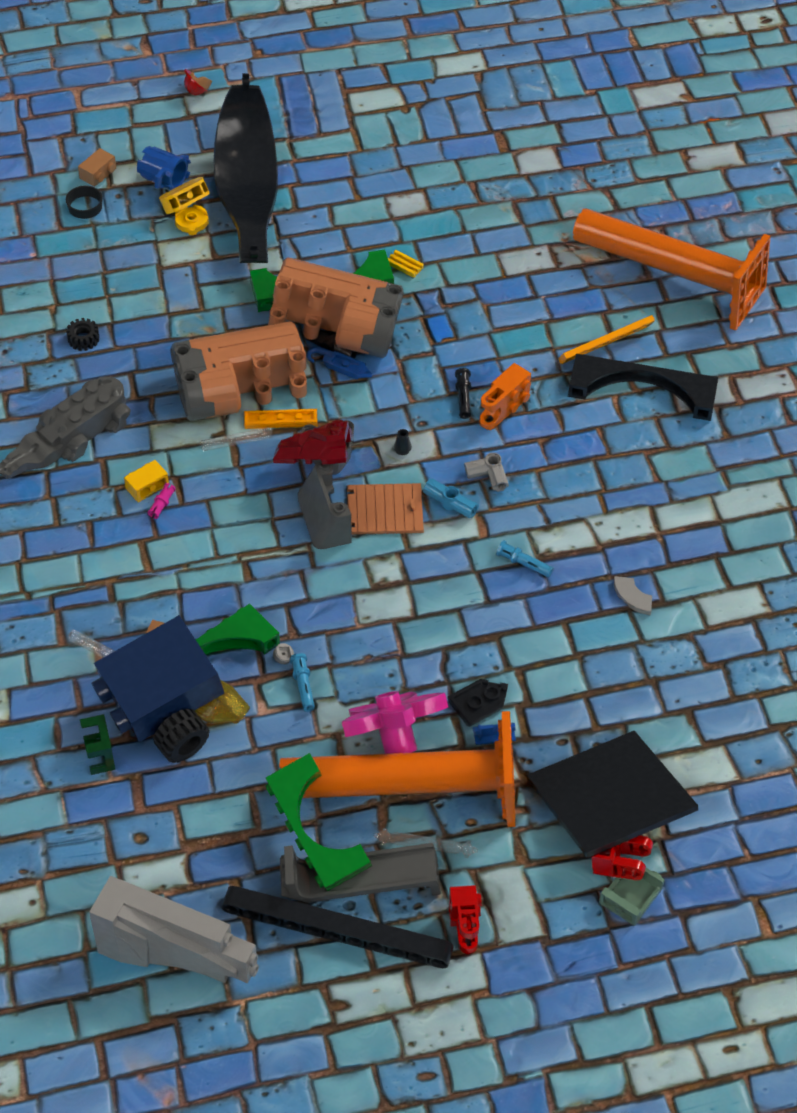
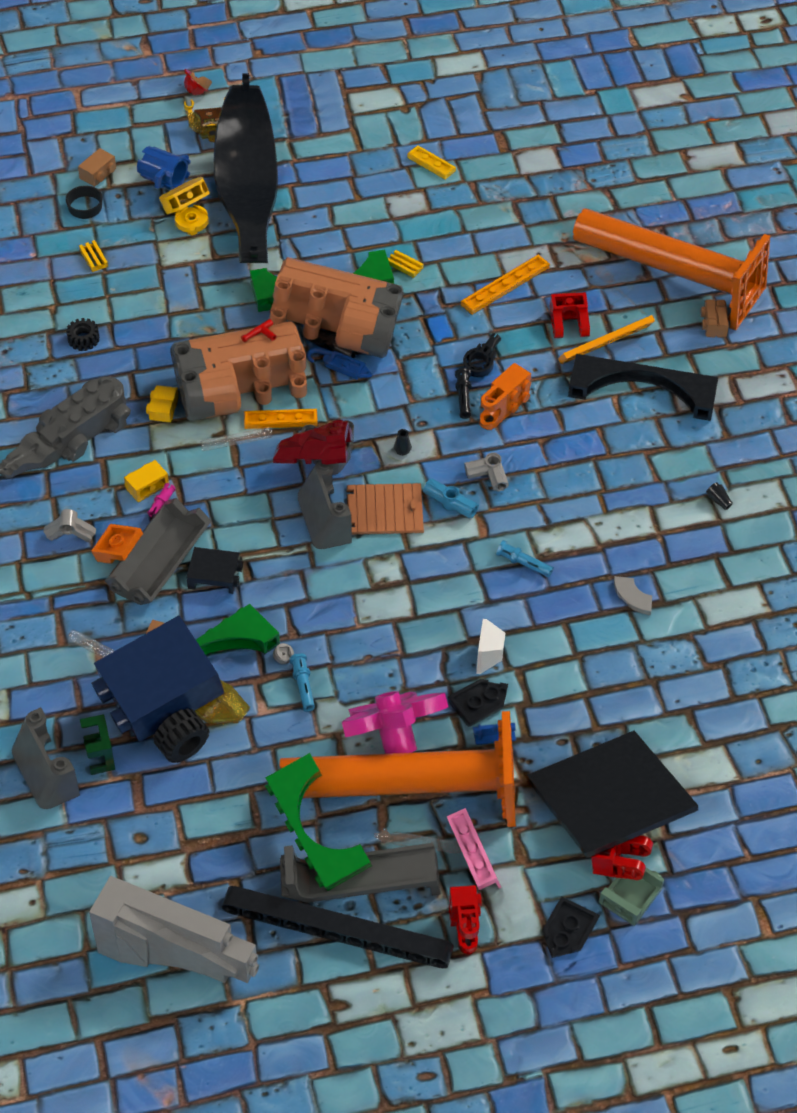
none -> dark grey windscreen [11,707,80,809]
none -> light grey piece [43,509,96,542]
none -> yellow tile [79,240,108,272]
none -> orange plate [91,524,143,564]
none -> dark grey panel [105,498,211,605]
none -> yellow brick [146,385,179,422]
none -> torso [184,96,226,142]
none -> black panel [186,547,243,594]
none -> red piece [241,319,277,342]
none -> yellow tile [407,145,456,180]
none -> bright pink panel [446,808,501,890]
none -> light orange tile [461,254,550,315]
none -> black pin [463,333,501,377]
none -> white slope [476,619,505,674]
none -> black tile [542,896,600,958]
none -> red brick [549,292,590,338]
none -> medium nougat brick [700,300,729,338]
none -> black cone [706,482,733,510]

